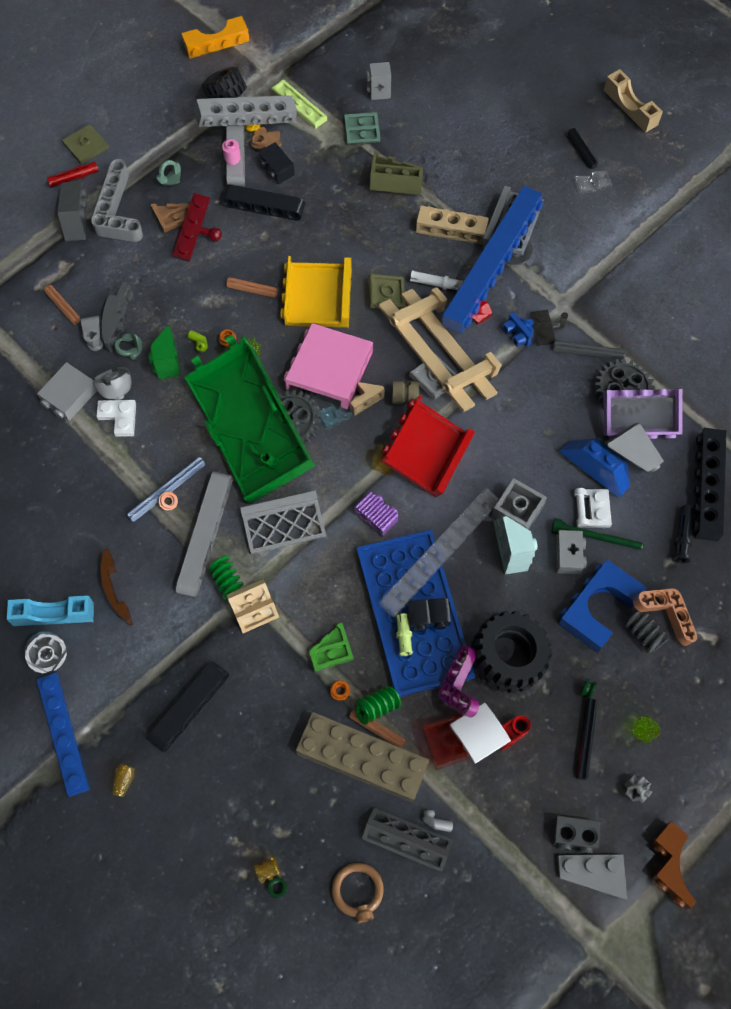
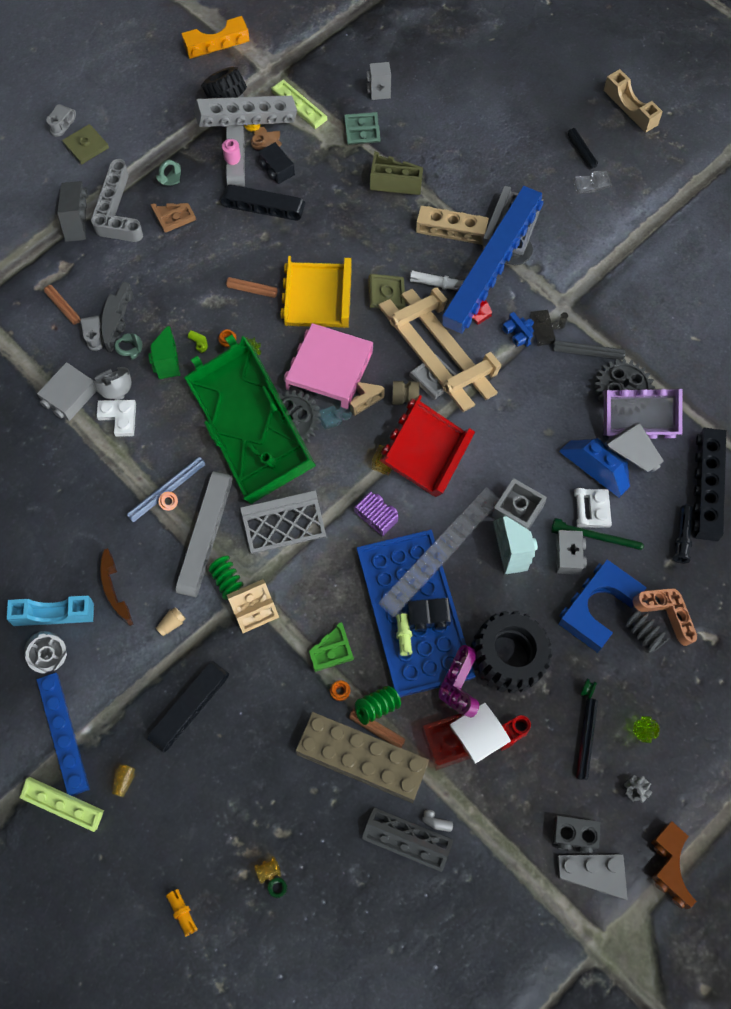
red pin [47,161,99,188] -> none
dark red plate [173,193,222,262] -> none
medium nougat piece [332,863,384,923] -> none
none -> yellowish green tile [20,777,104,832]
none -> light grey piece [46,104,76,137]
none -> tan cone [156,607,186,636]
none -> light orange pin [166,889,198,937]

